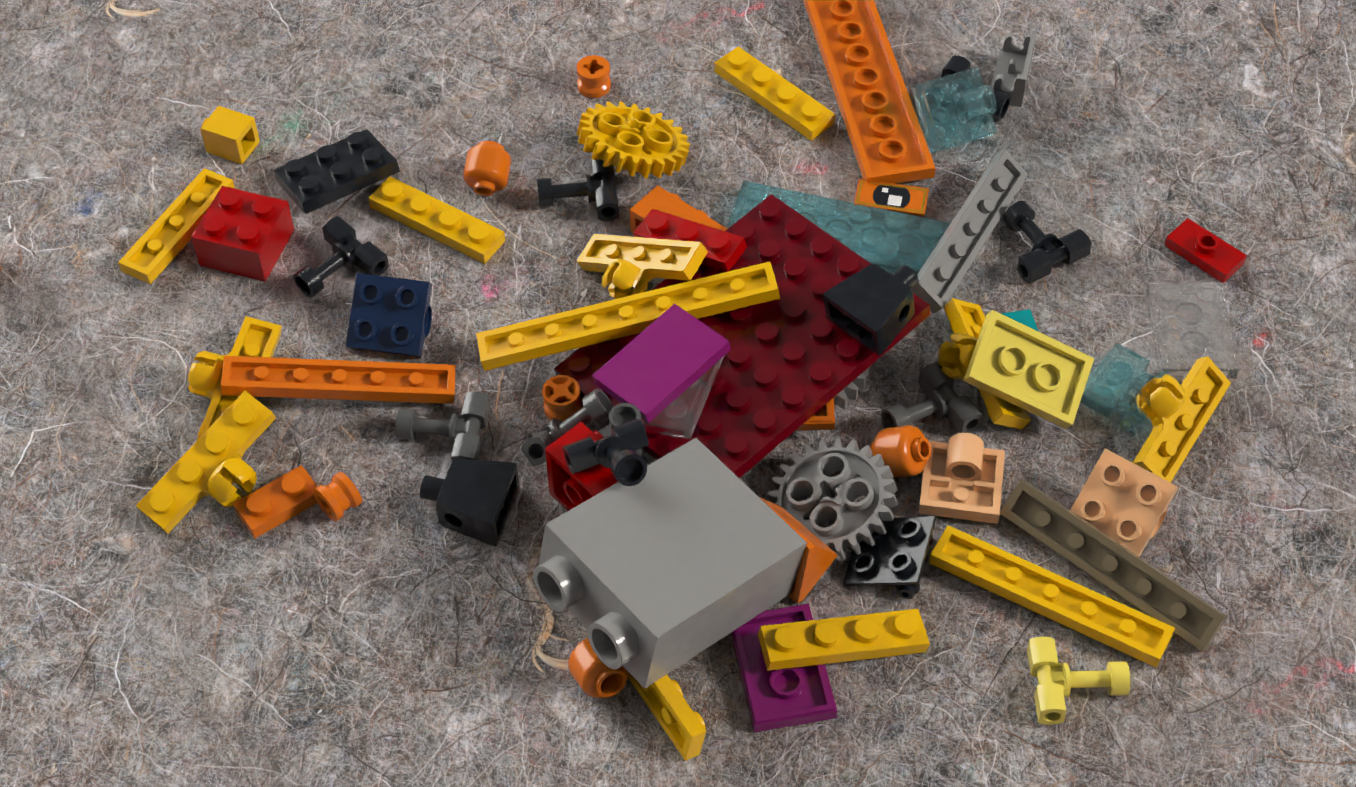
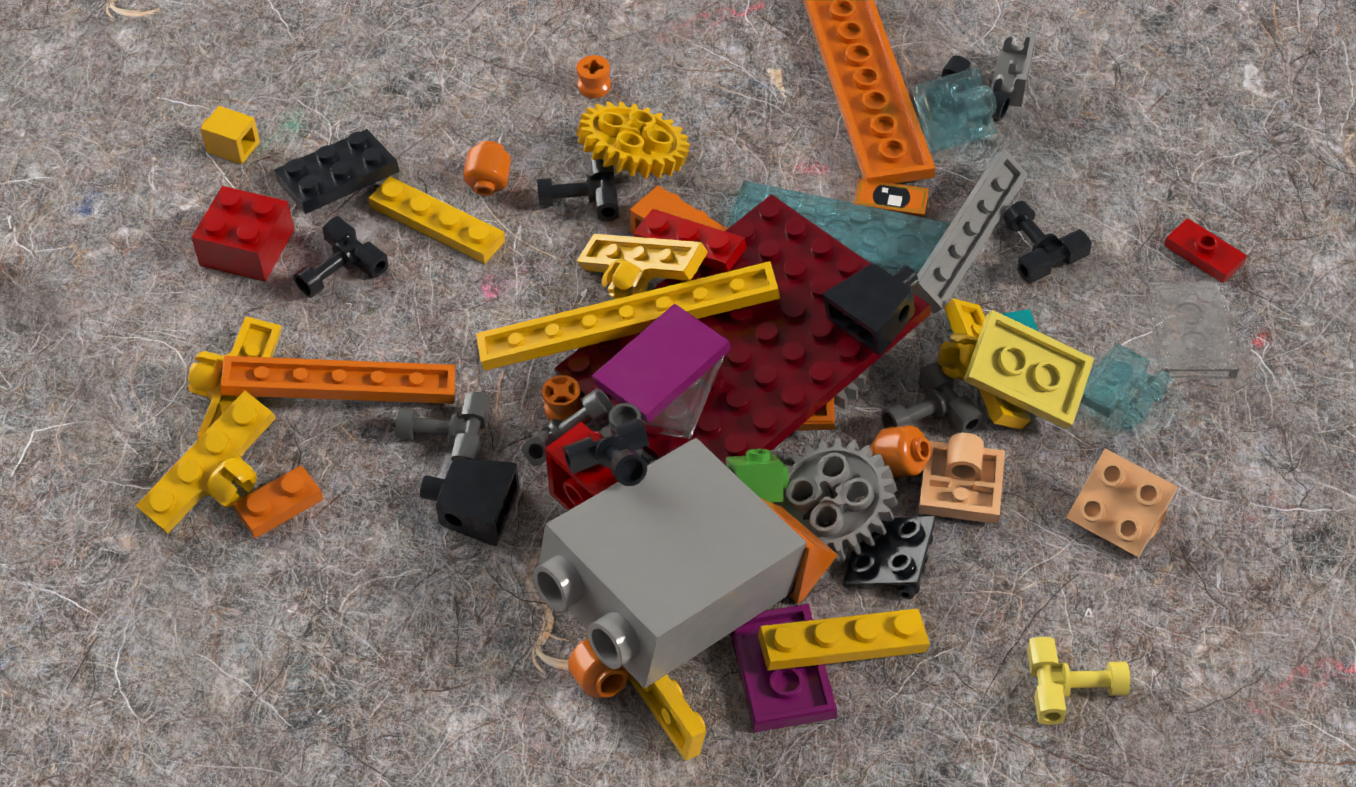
yellow plate [118,168,235,284] -> none
orange wheel [313,471,363,522] -> none
dark blue plate [346,273,432,357] -> none
yellow plate [714,46,836,141] -> none
yellow plate [929,525,1175,668] -> none
dark tan plate [1000,480,1228,651] -> none
yellow plate [1132,356,1231,483] -> none
none -> bright green brick [726,449,789,503]

